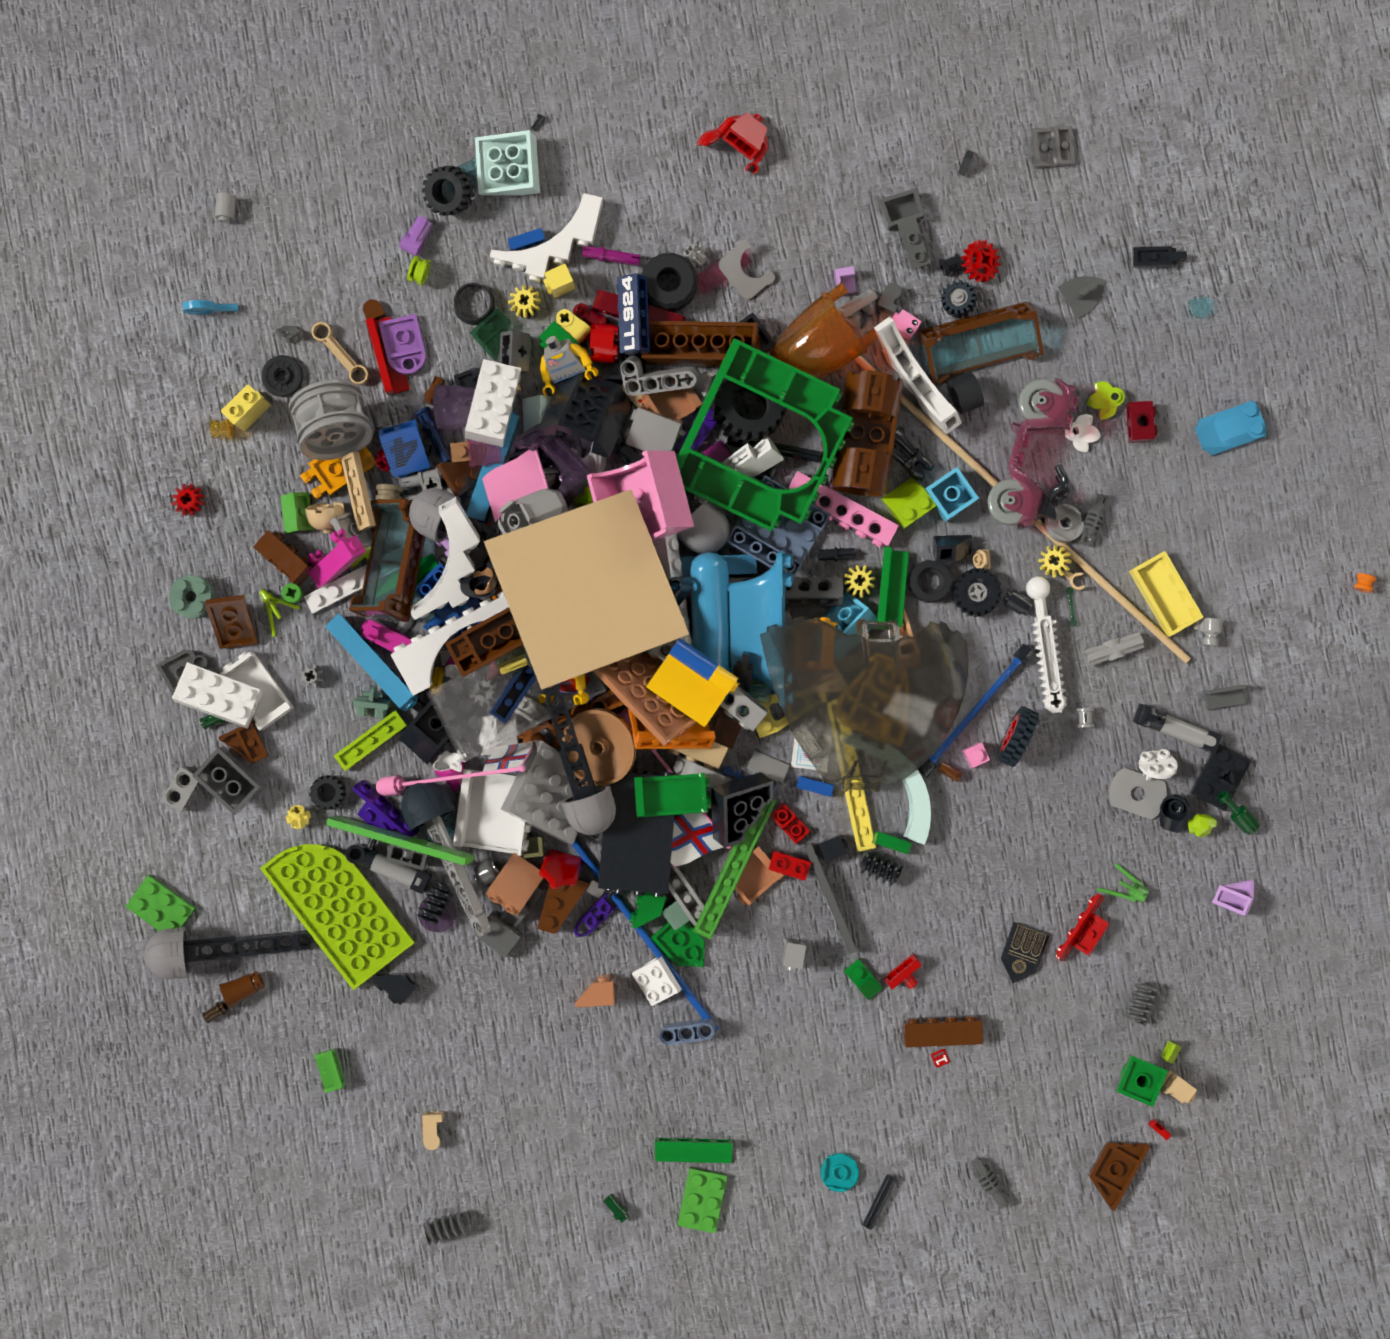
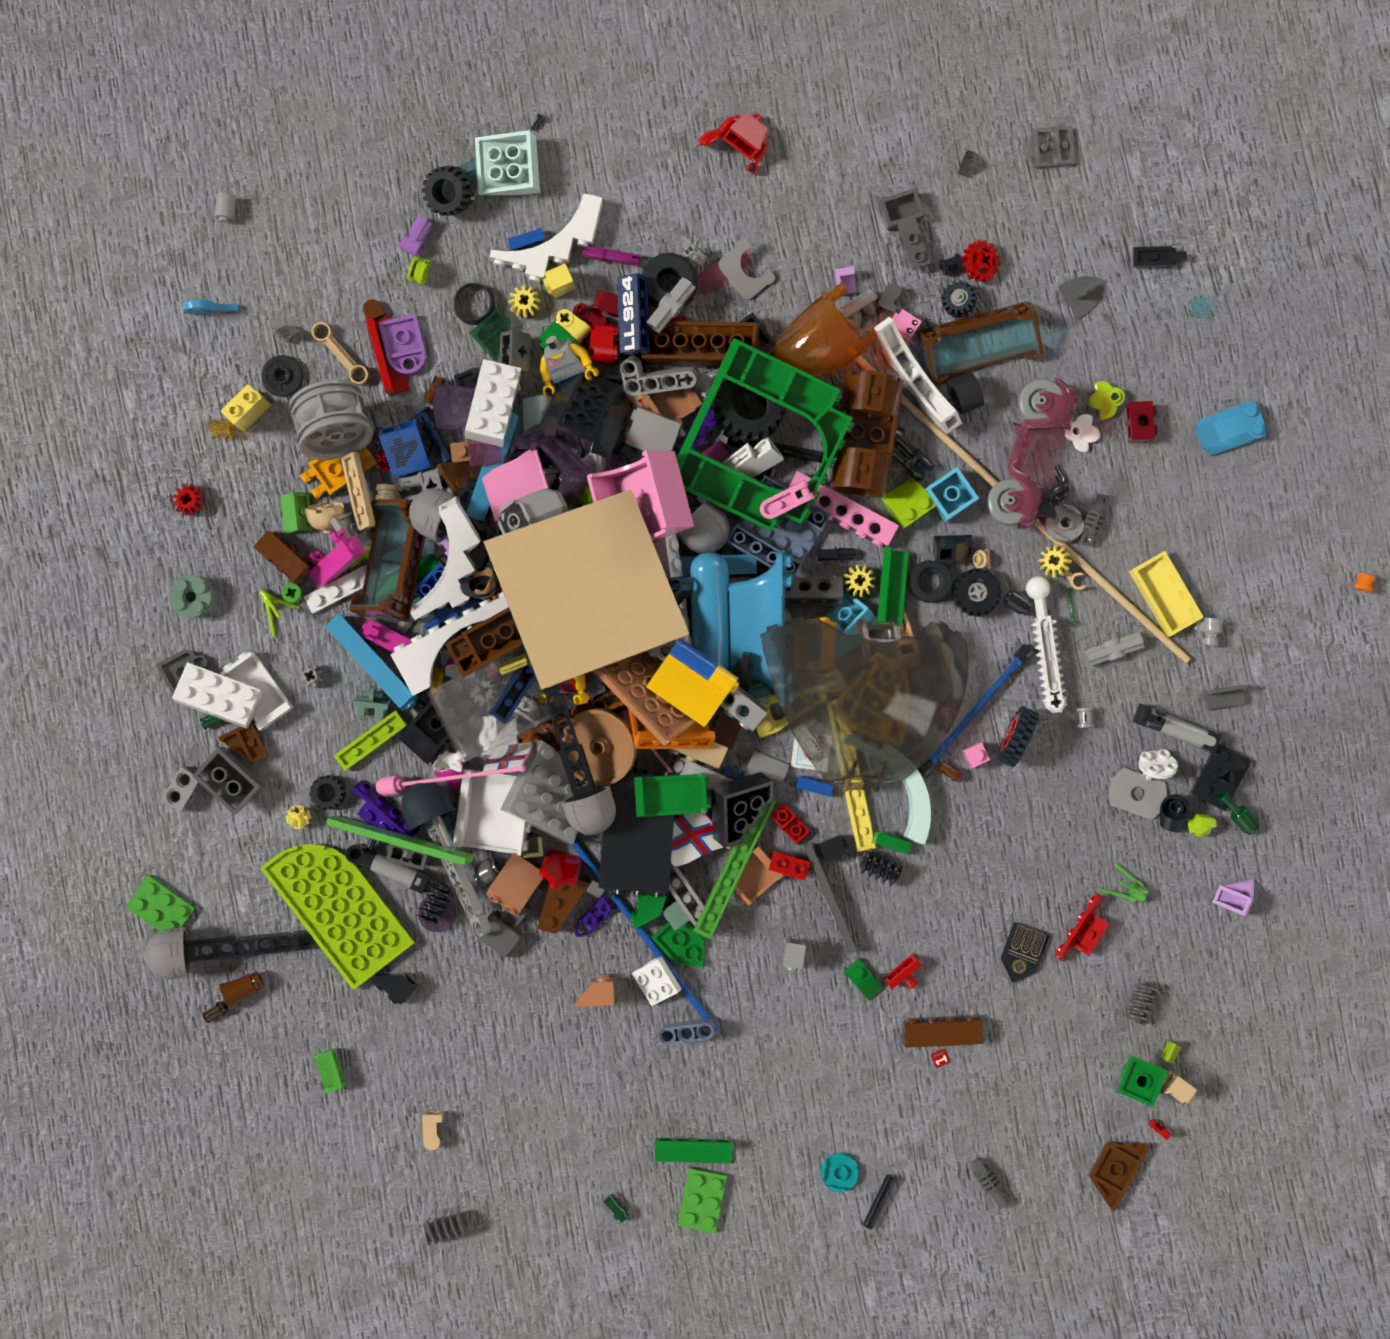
reddish brown plate [205,595,258,649] -> none
none -> light grey piece [647,277,696,333]
none -> bright pink plate [760,480,814,519]

